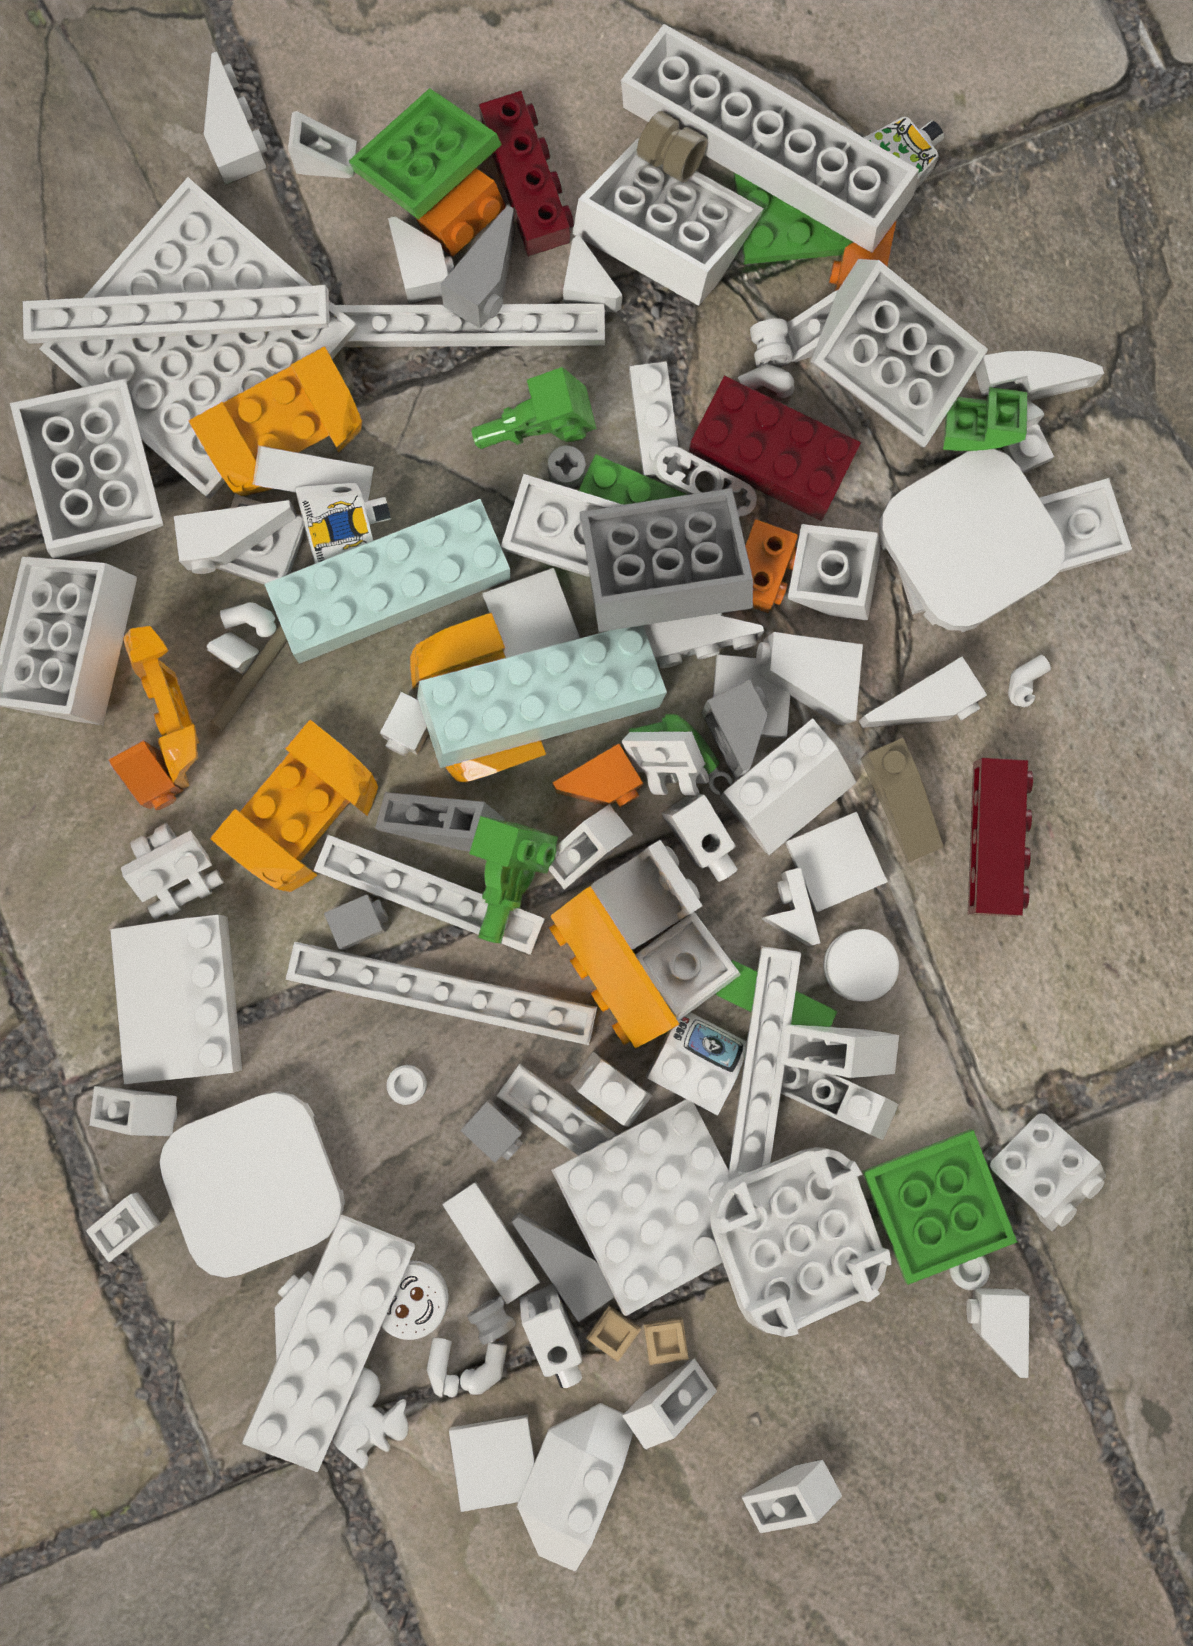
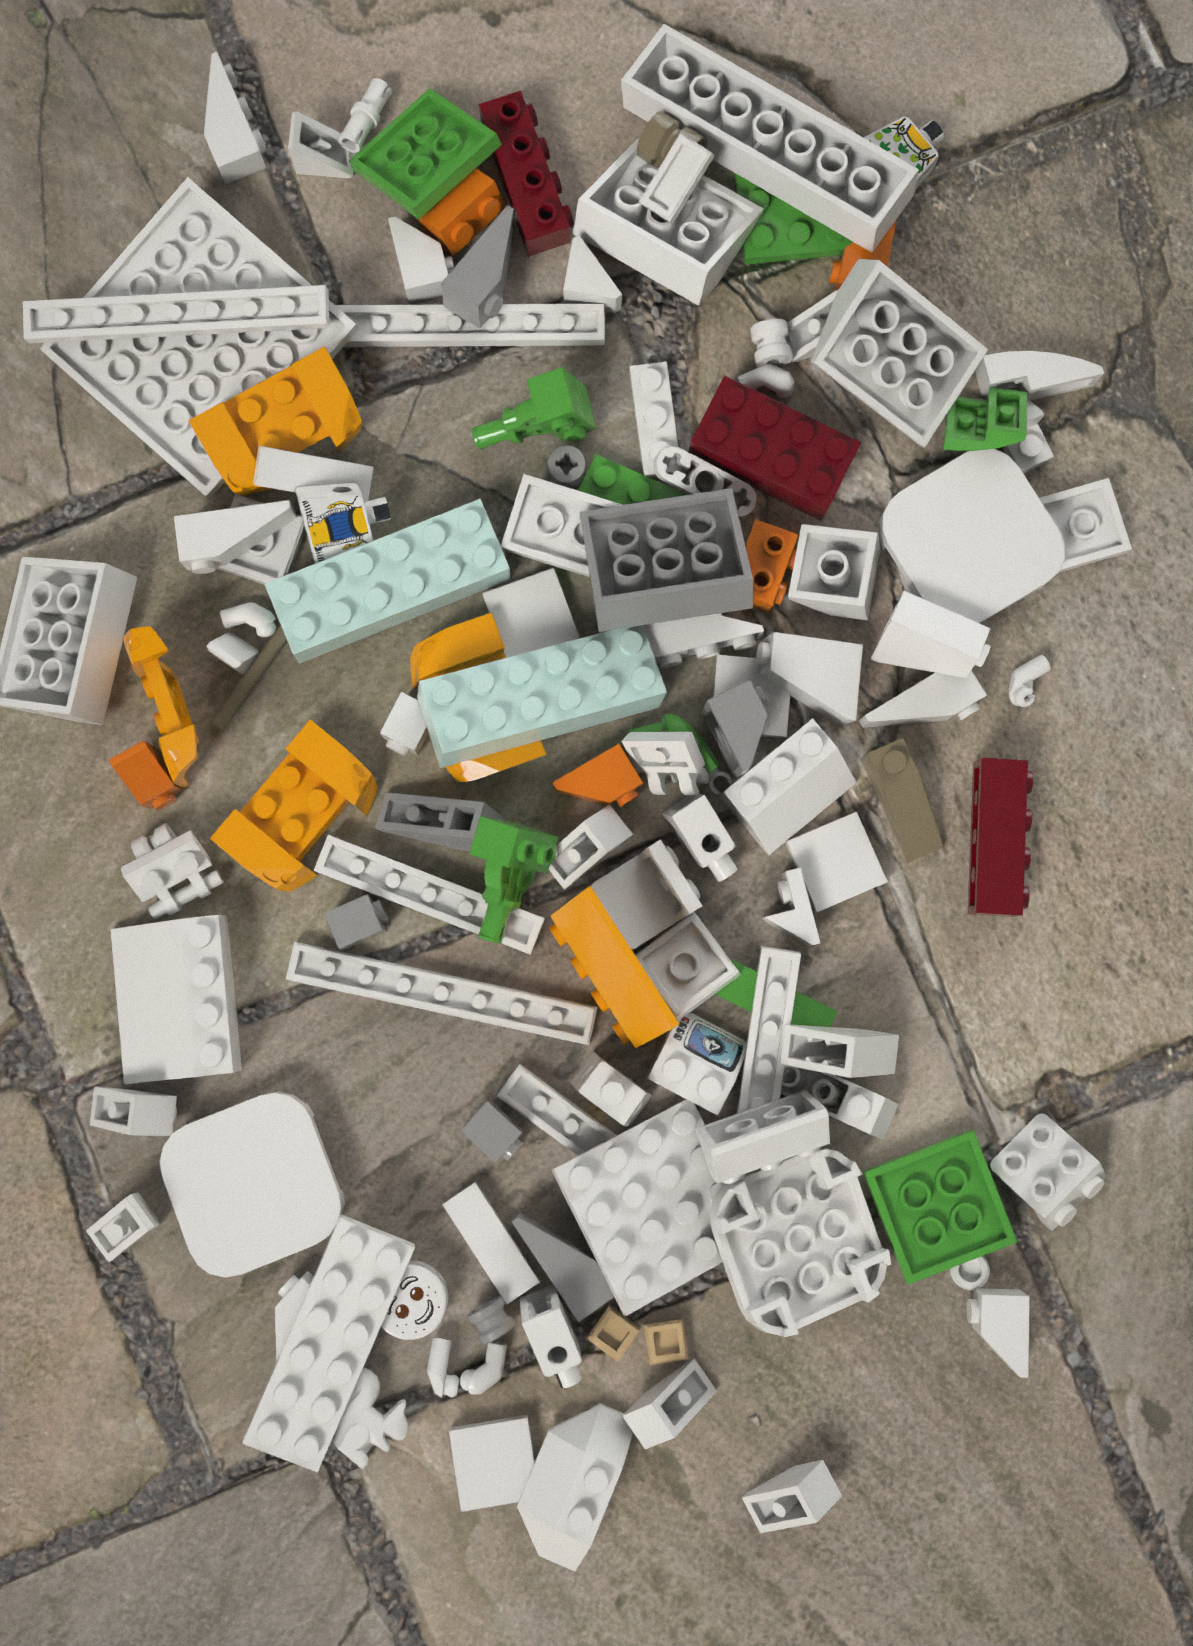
white slope [10,379,164,560] -> none
white tile [387,1065,427,1105] -> none
white head [823,929,899,1001] -> none
none -> white pin [338,78,392,153]
none -> white tile [639,133,714,225]
none -> white slope [695,1090,830,1184]
none -> white slope [871,591,991,678]

